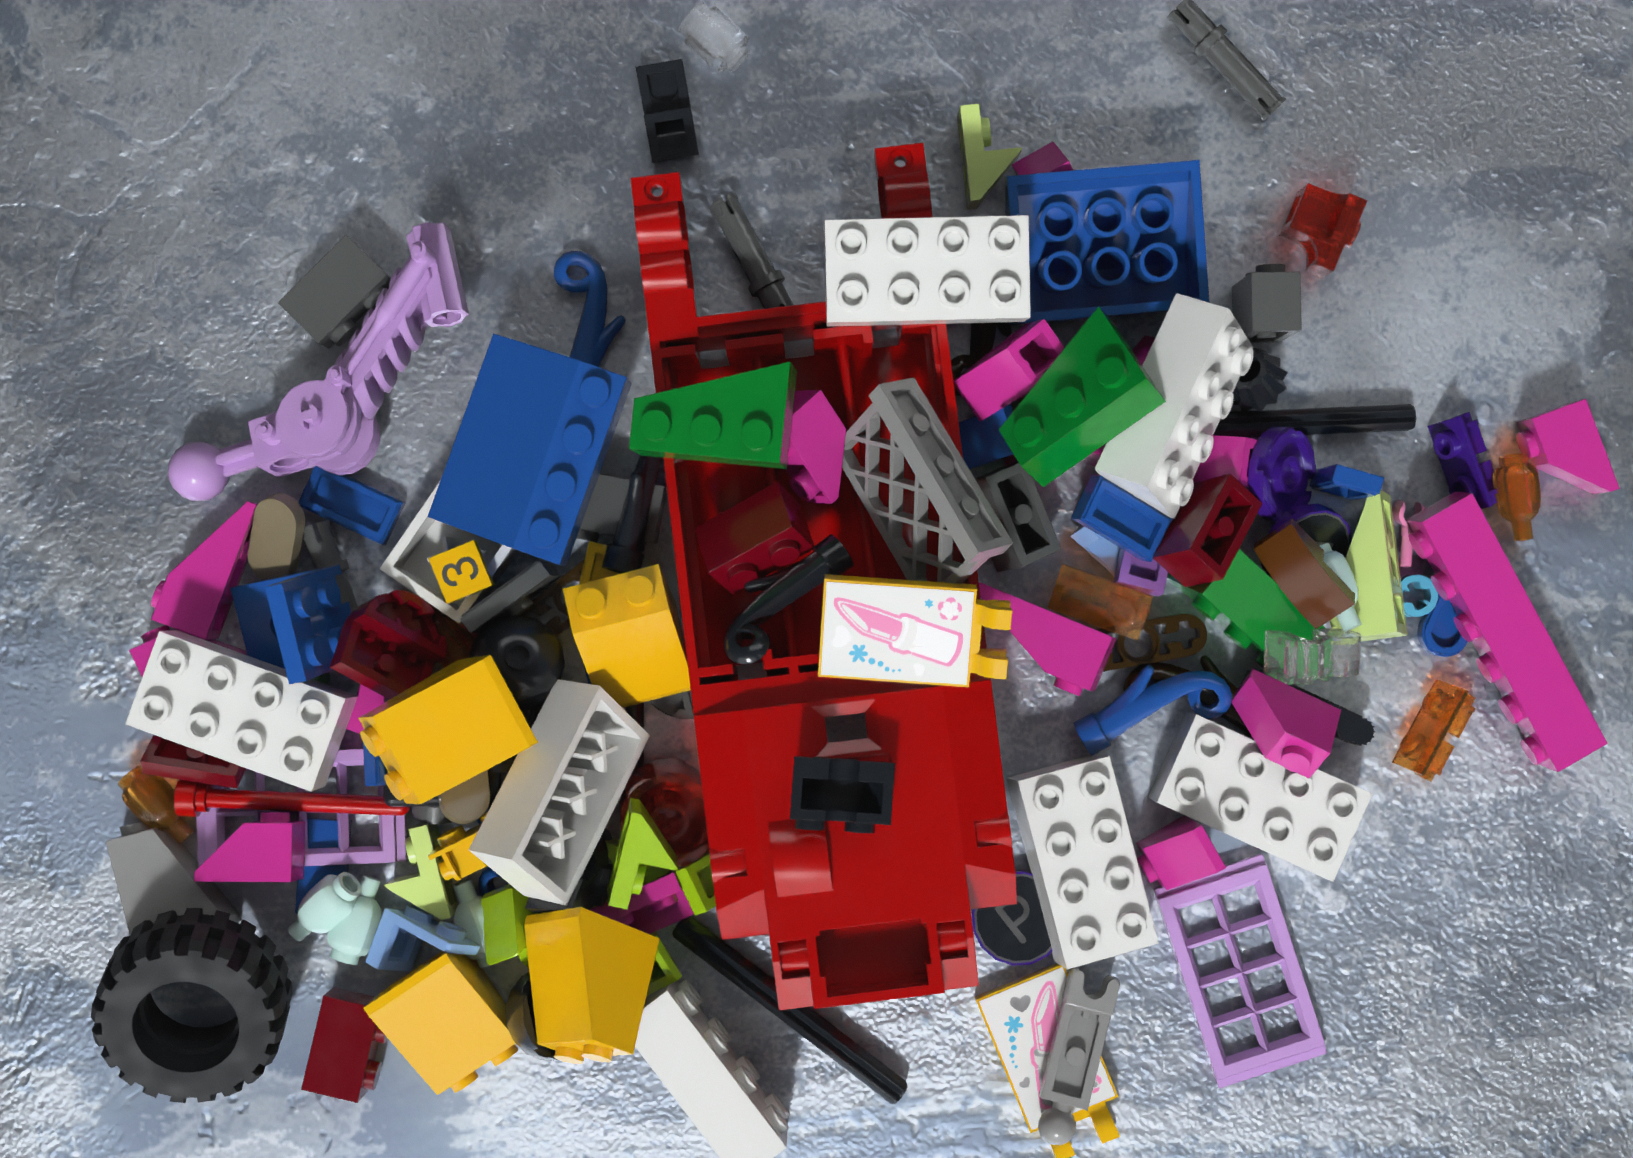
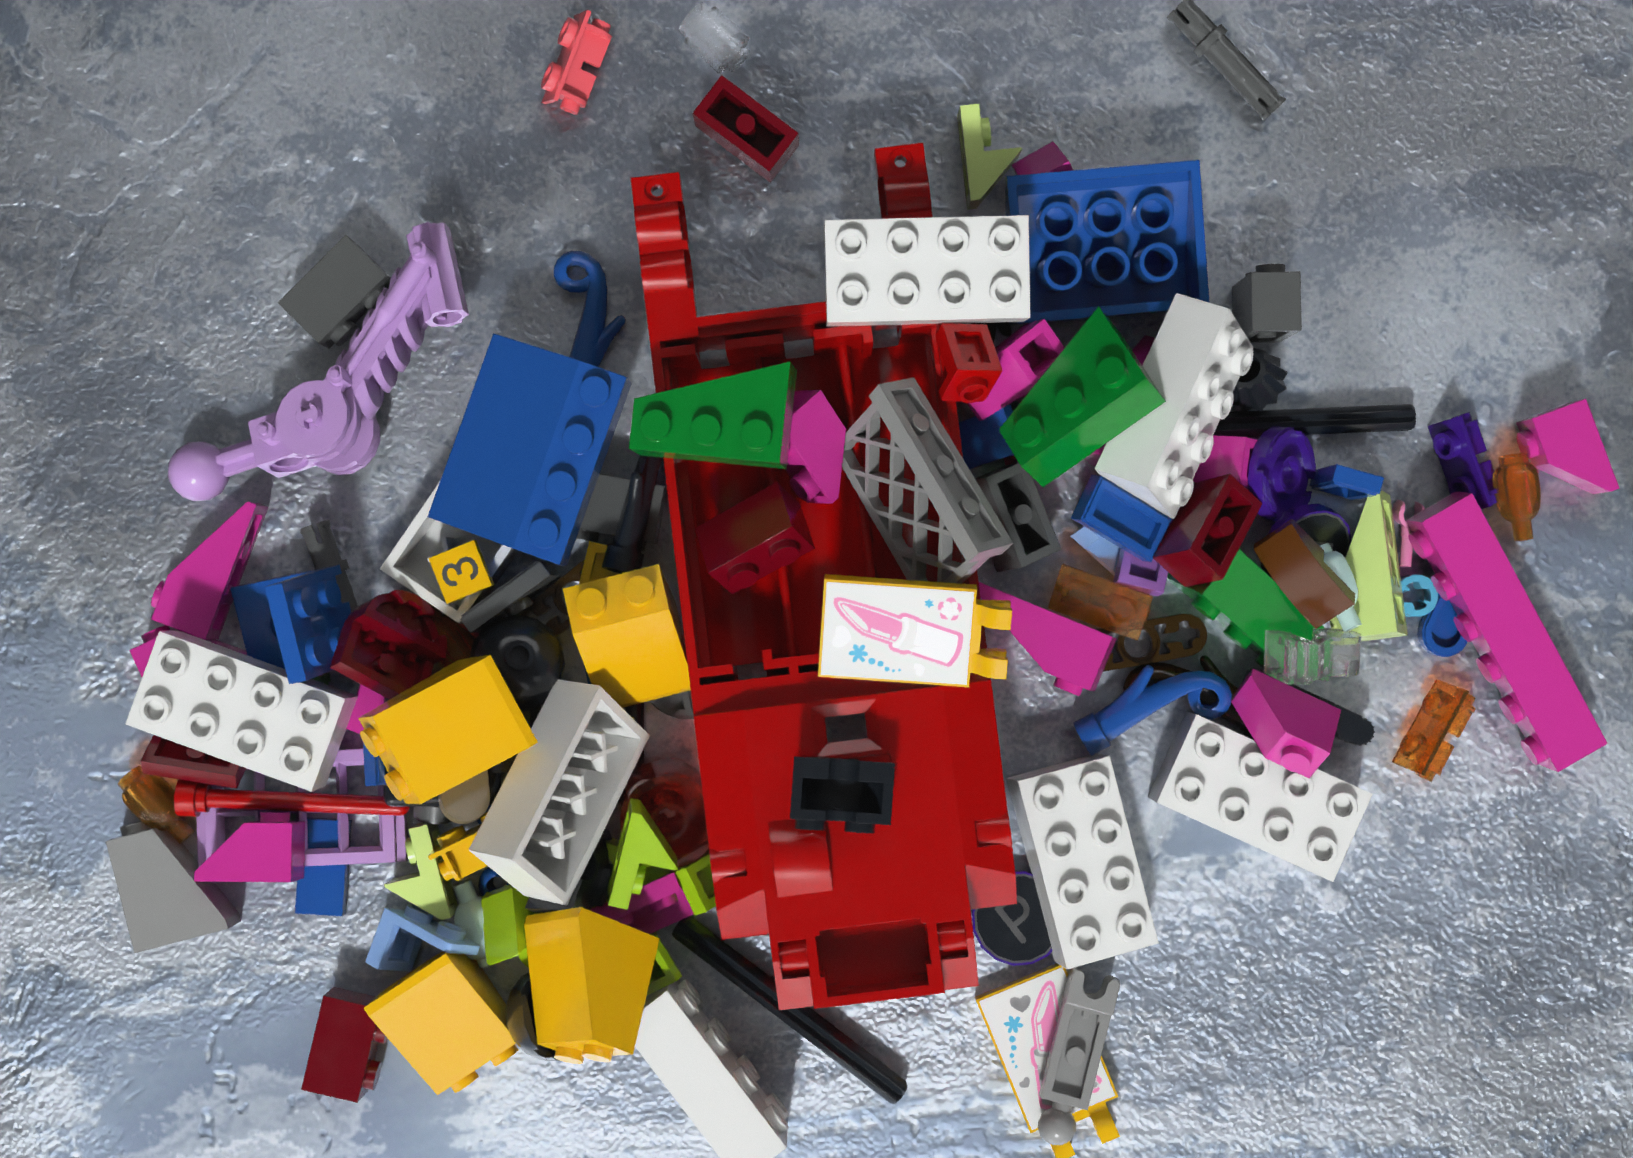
black tyre [91,908,292,1103] -> none
dark tan tile [248,493,305,580] -> none
light aqua plant [288,872,362,941] -> none
blue tile [298,466,406,545] -> none
light aqua plant [327,875,382,965] -> none
black slope [636,59,699,163] -> none
dark grey pin [709,193,794,309] -> none
black plant [723,534,854,665] -> none
dark pink slope [1136,815,1226,890] -> none
lavender piece [1153,853,1327,1089] -> none
clear red brick [1279,183,1368,278] -> none
none -> coral hinge [541,10,612,115]
none -> dark red brick [692,75,799,183]
none -> red bracket [935,323,1003,403]

